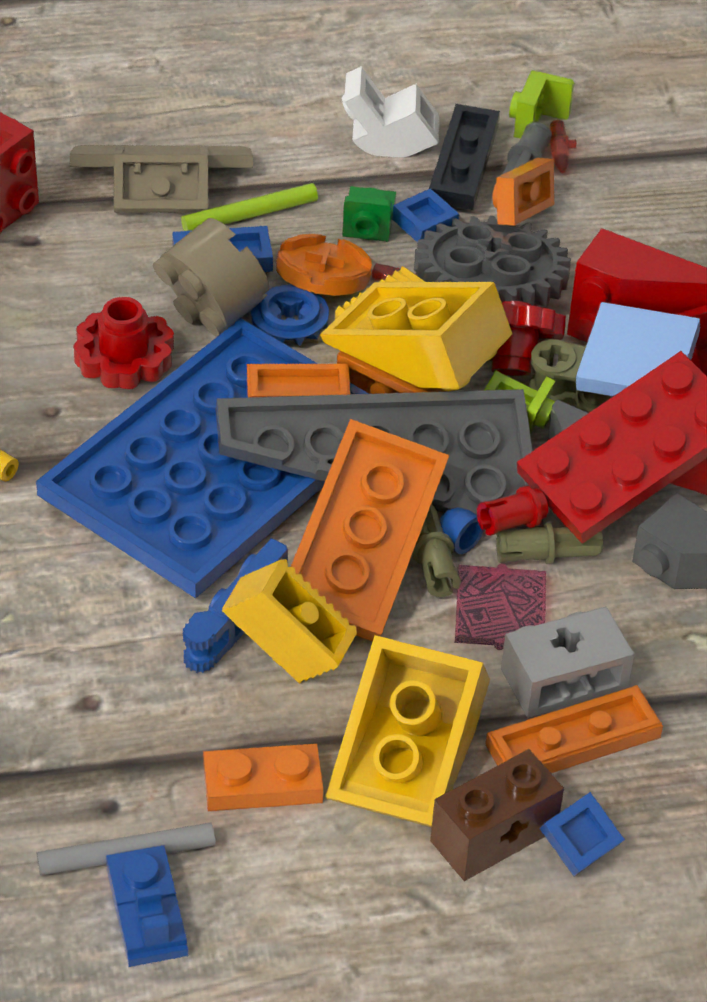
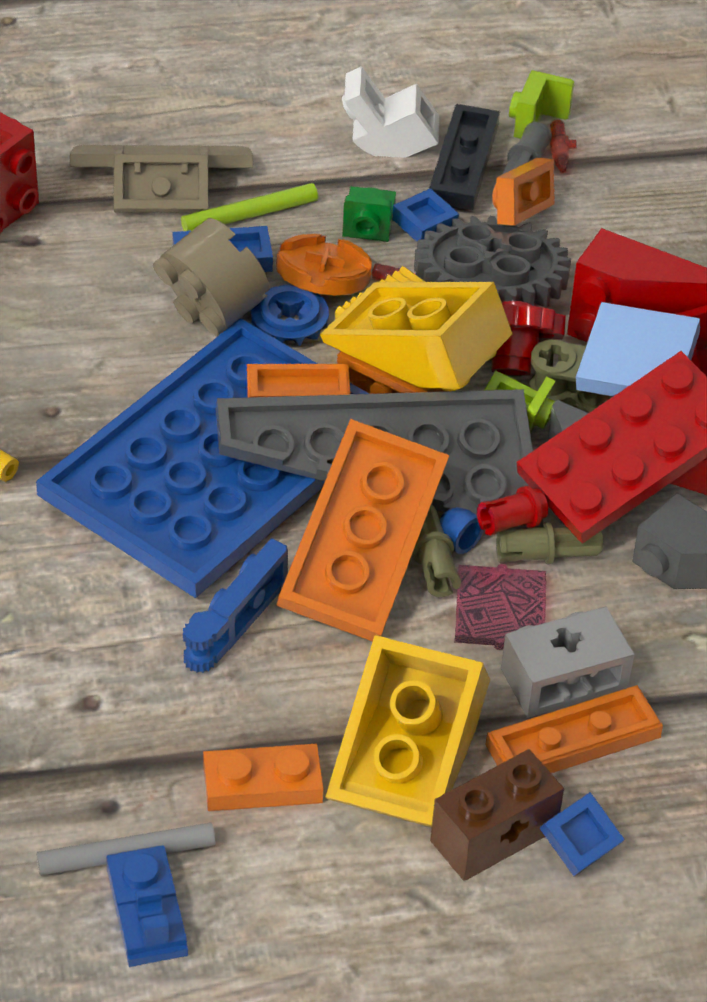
red plant [73,297,174,389] -> none
yellow brick [222,559,357,684] -> none

